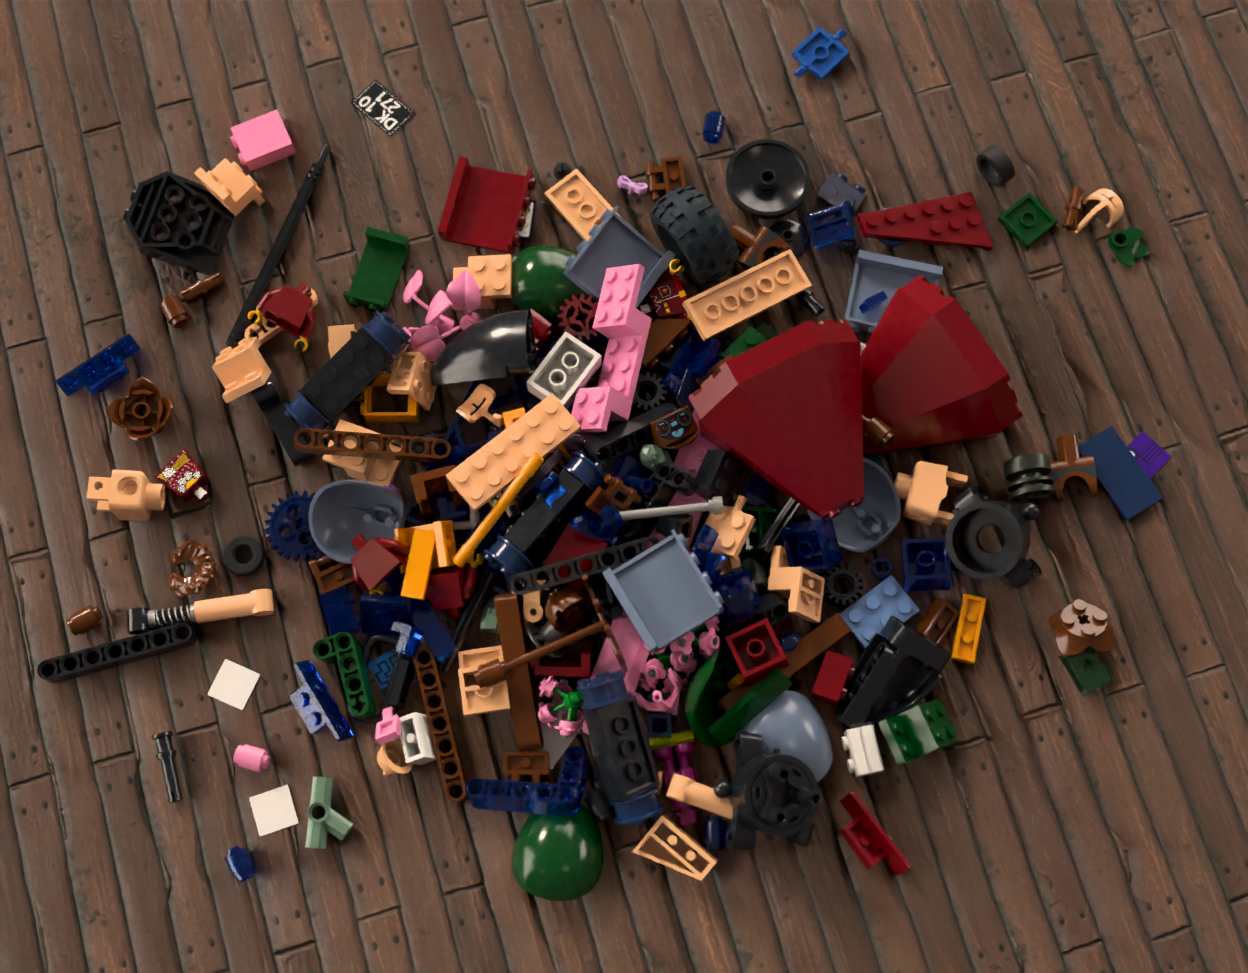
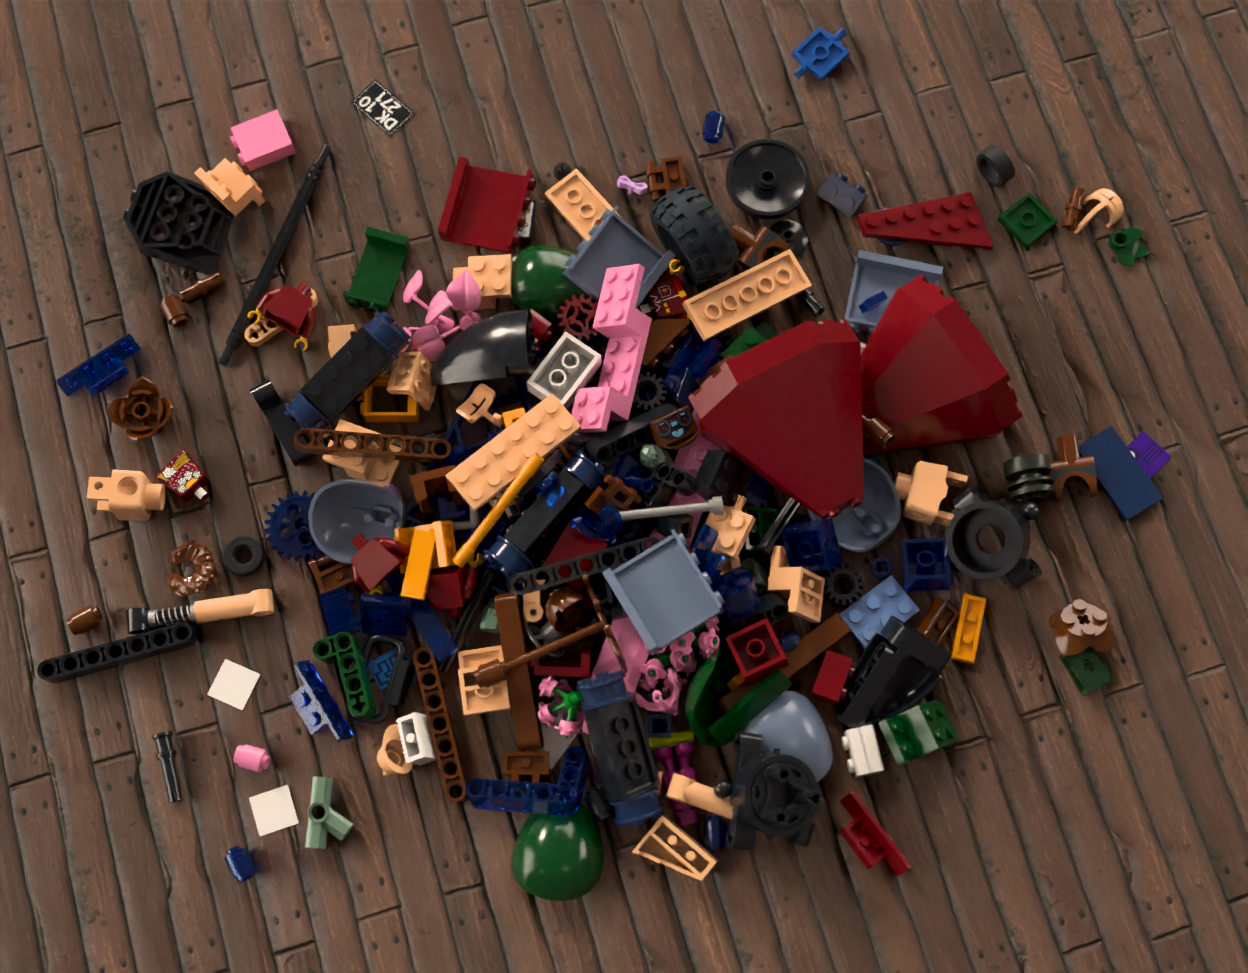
light nougat bracket [212,337,271,403] -> none
bright pink plate [375,706,401,745] -> none
clear blue panel [391,621,424,657] -> none
clear blue plate [806,200,855,248] -> none
black piece [839,236,858,254] -> none

